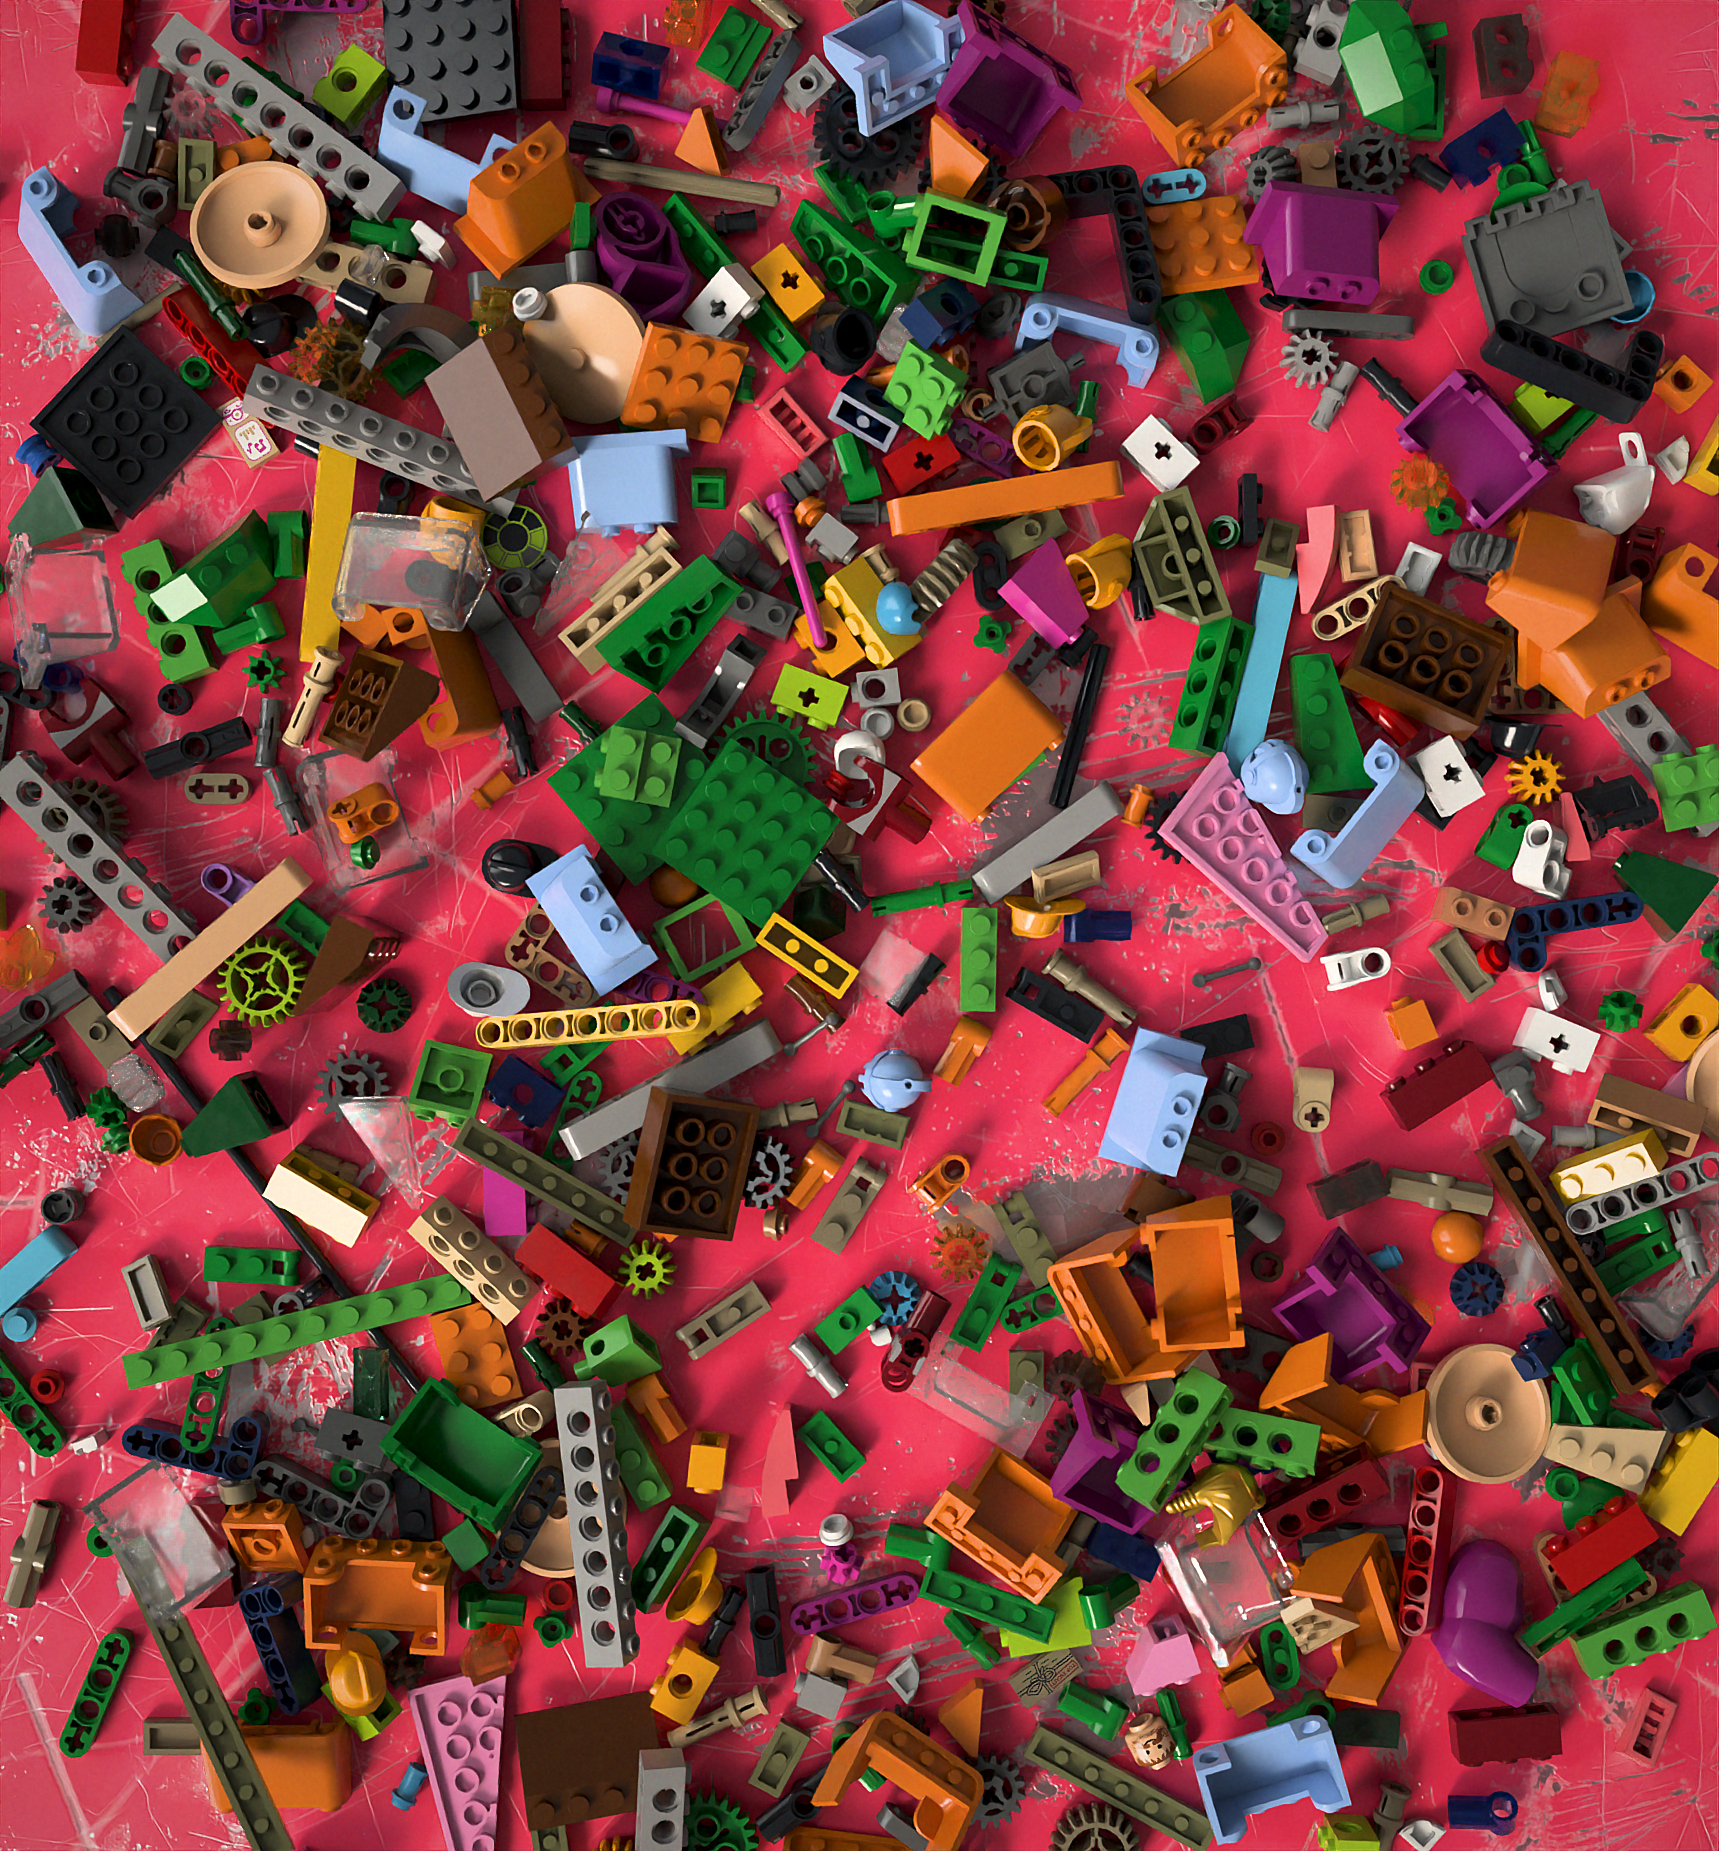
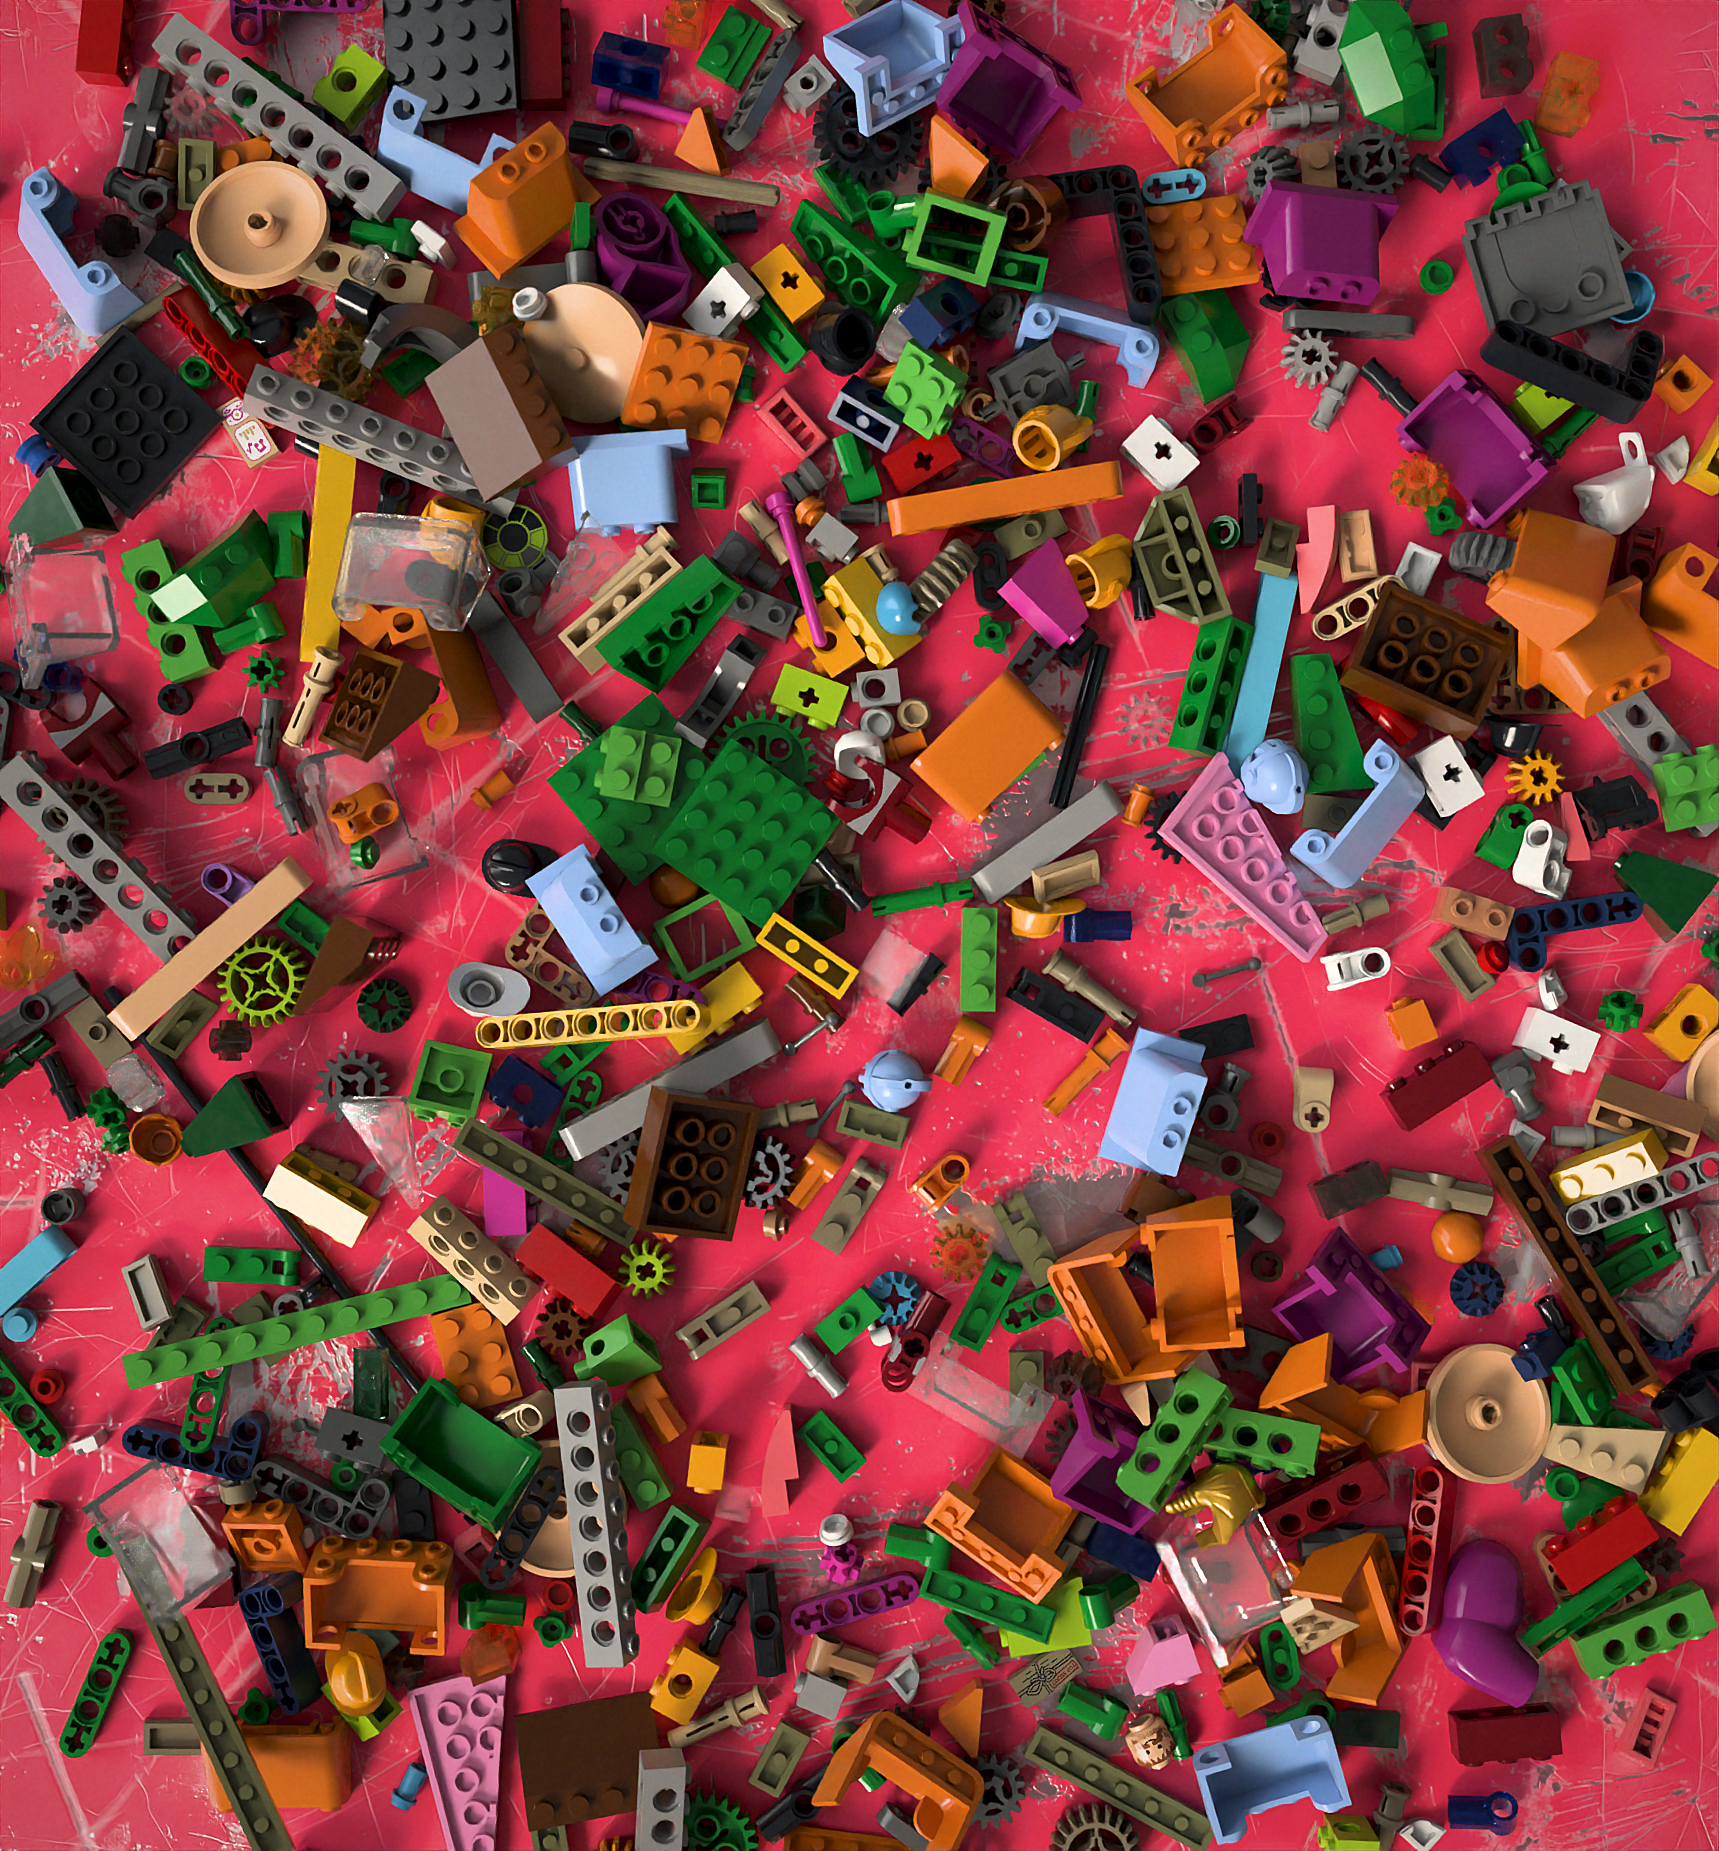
green slope [442,1517,491,1572] -> none
black pin [500,706,540,778] -> none
none -> orange pin [883,728,929,763]

